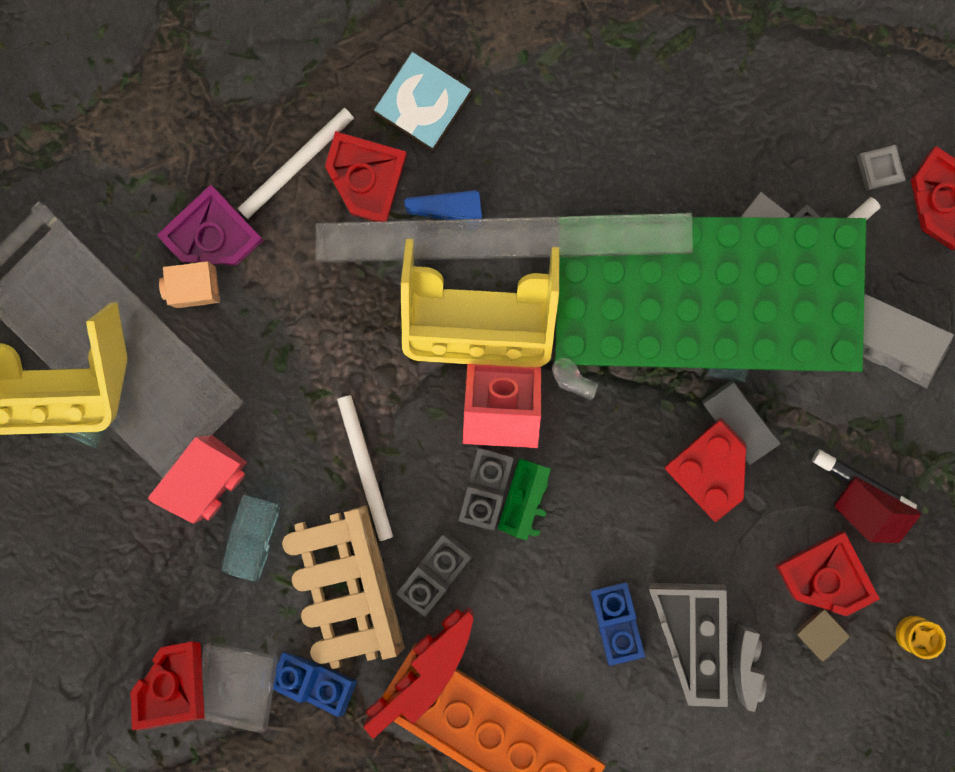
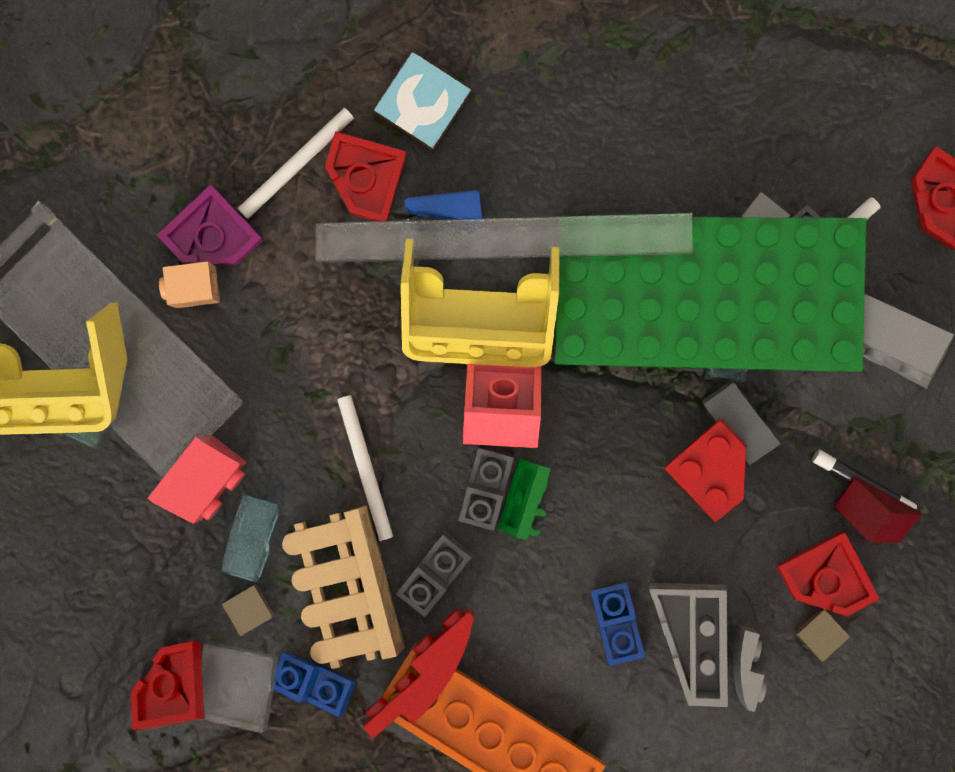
clear arm [552,358,599,400] -> none
light grey tile [857,145,905,191] -> none
yellow wheel [896,616,946,659] -> none
none -> dark tan tile [222,584,275,636]

